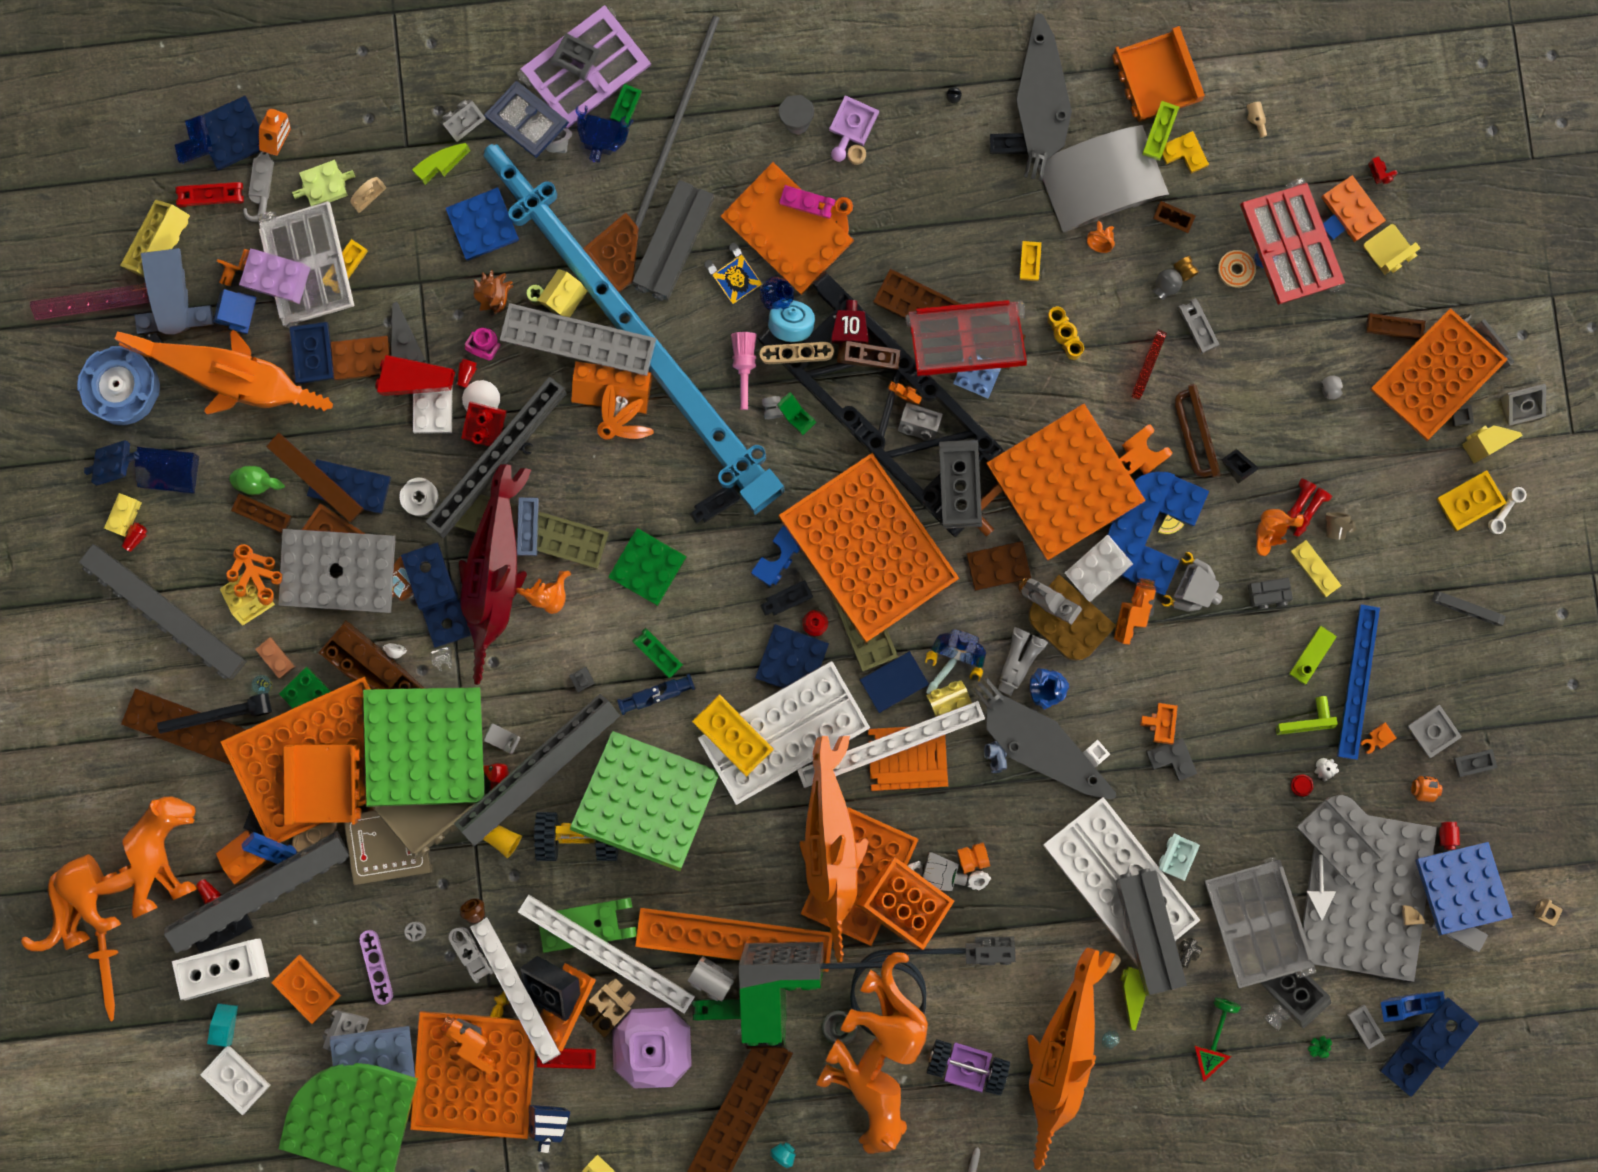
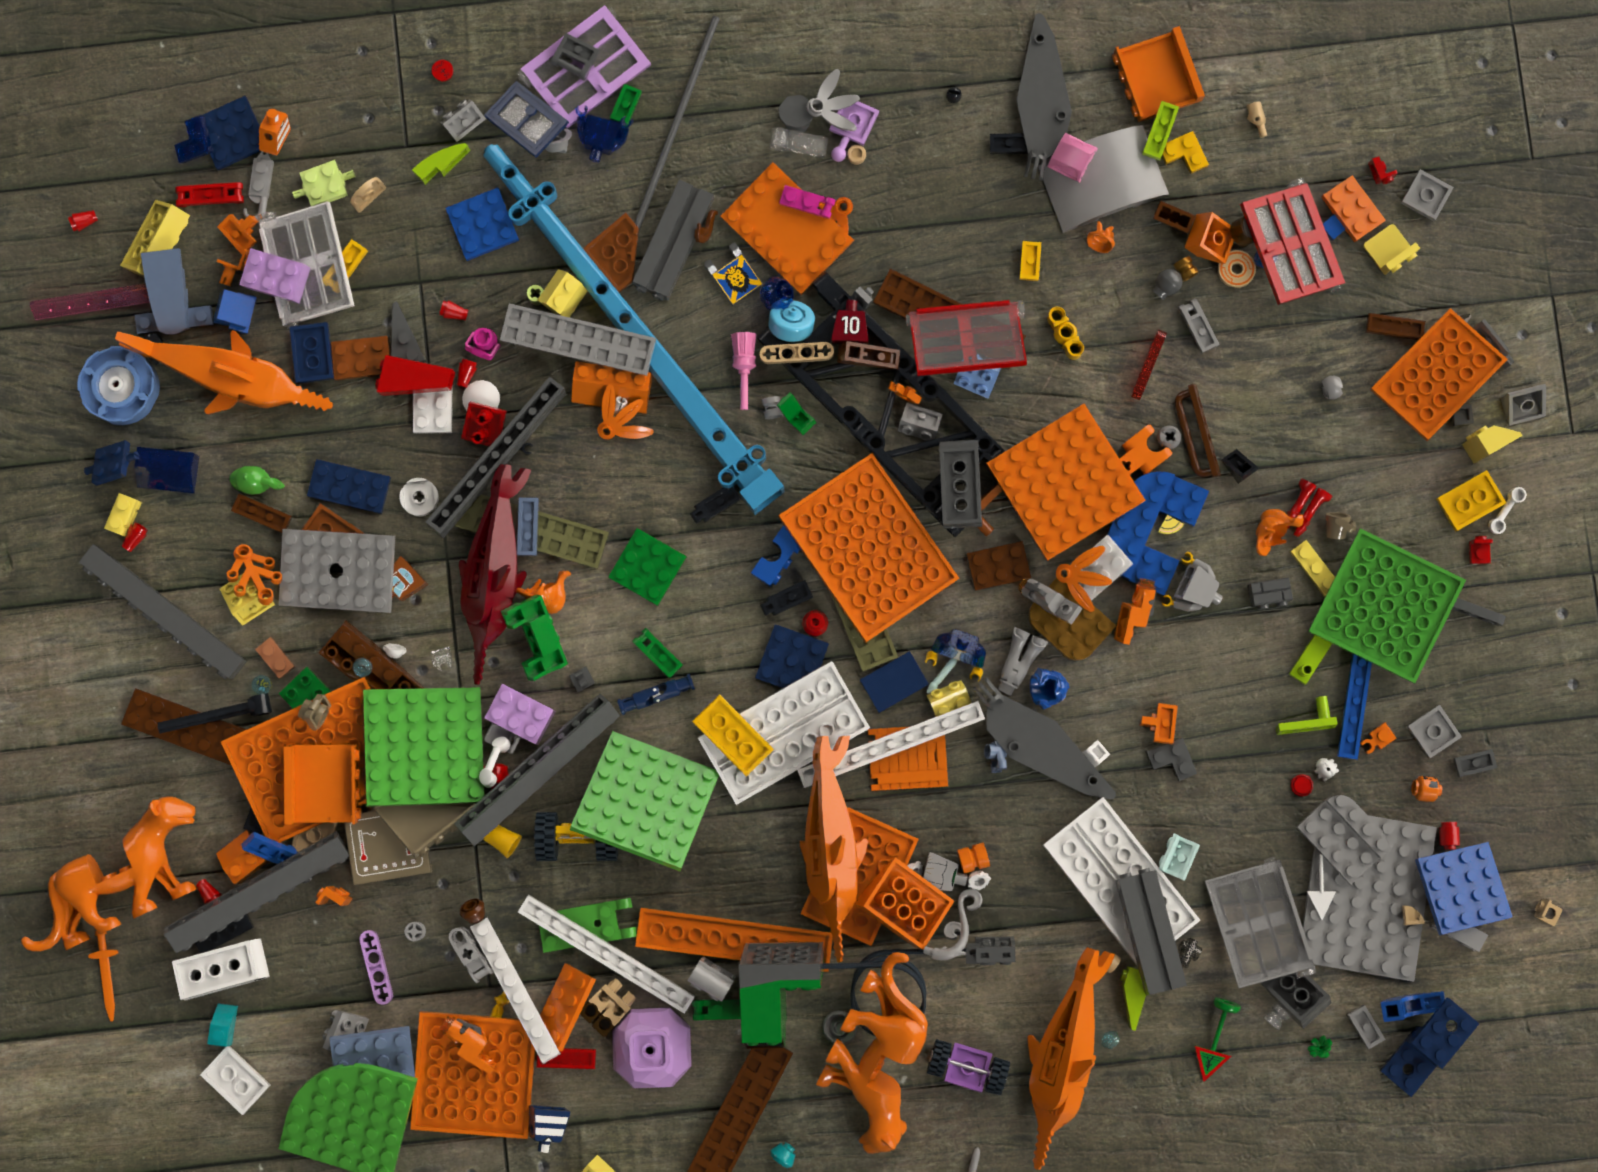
reddish brown tile [266,433,364,523] -> none
orange plate [271,954,341,1024] -> none
dark blue bracket [401,542,472,648] -> none
dark orange hair [473,270,513,314] -> none
black slope [520,956,580,1021] -> none
none -> red cone [68,210,98,231]
none -> orange hinge [217,214,259,255]
none -> dark tan piece [298,694,331,731]
none -> orange bracket [315,886,353,906]
none -> clear light blue plate [353,658,373,677]
none -> red piece [432,60,454,82]
none -> red cone [439,300,469,321]
none -> white bar [479,736,511,788]
none -> lavender brick [484,684,556,745]
none -> green bracket [501,595,568,681]
none -> reddish brown piece [694,210,718,243]
none -> clear plate [770,128,828,158]
none -> light grey plant [806,69,860,131]
none -> dark grey tile [851,287,874,310]
none -> light grey plant [923,889,983,961]
none -> bright pink slope [1047,133,1098,183]
none -> orange plant [1056,546,1112,612]
none -> light grey piece [1157,425,1181,449]
none -> orange slope [1184,212,1234,264]
none -> dark brown piece [1230,216,1262,247]
none -> bright green plate [1308,528,1466,684]
none -> light grey plate [1401,169,1454,221]
none -> red bracket [1469,536,1493,564]

